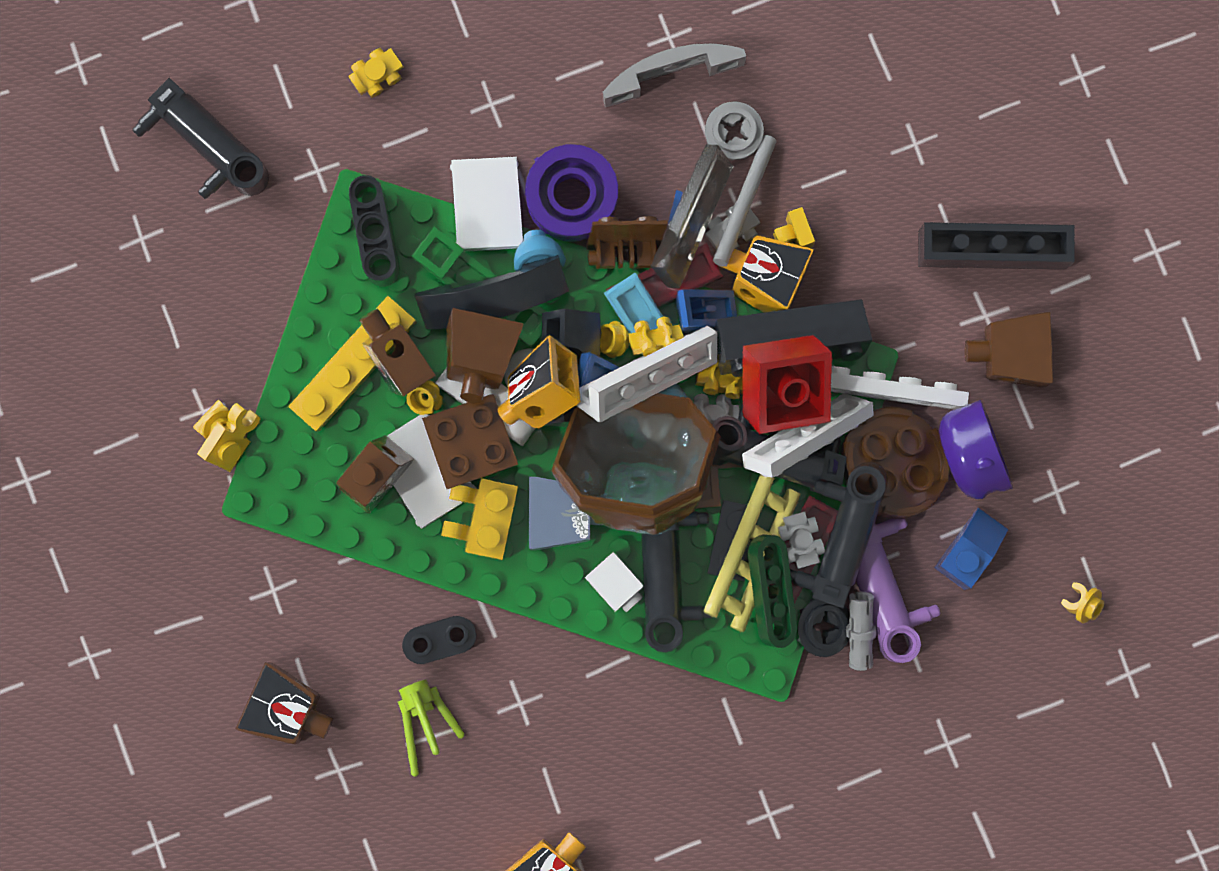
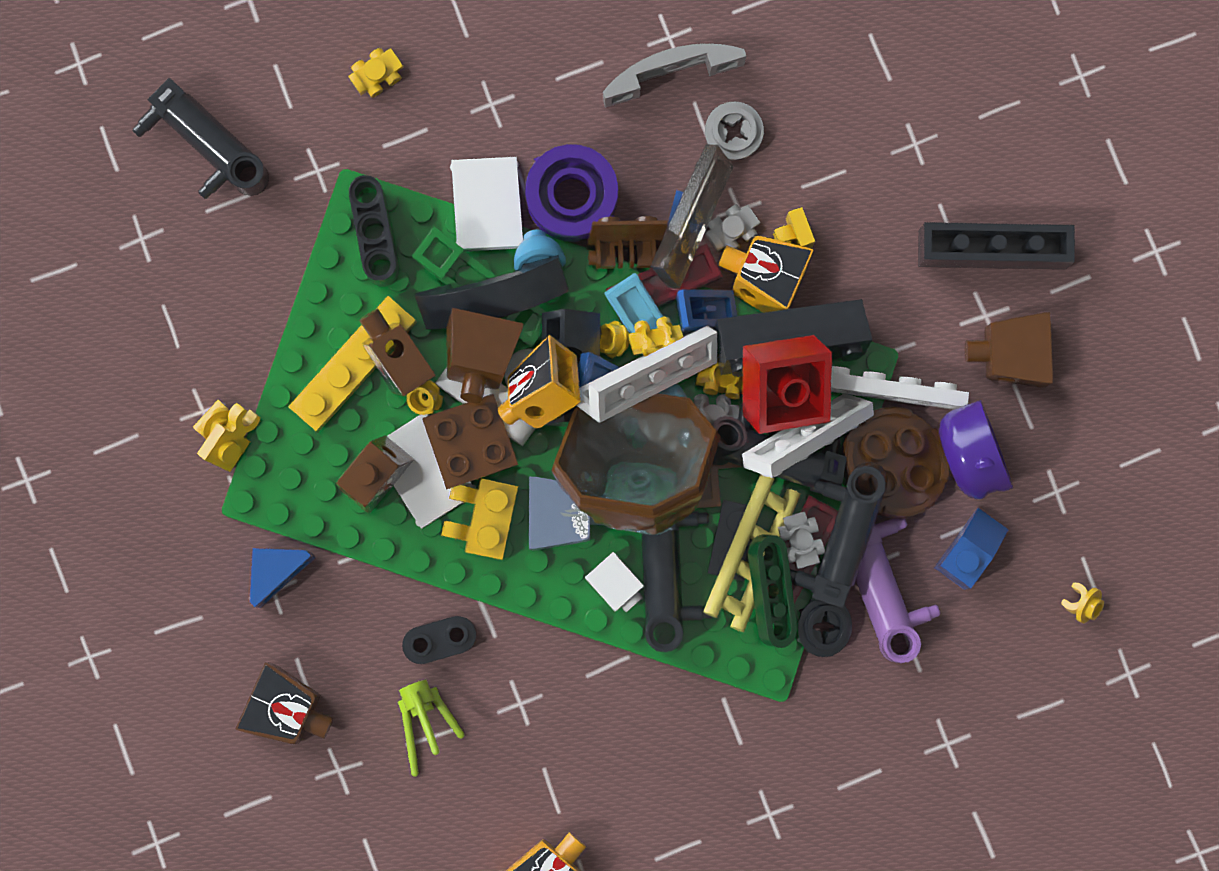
light grey bar [713,135,777,267] -> none
light grey pin [846,592,876,671] -> none
none -> blue slope [250,548,316,608]

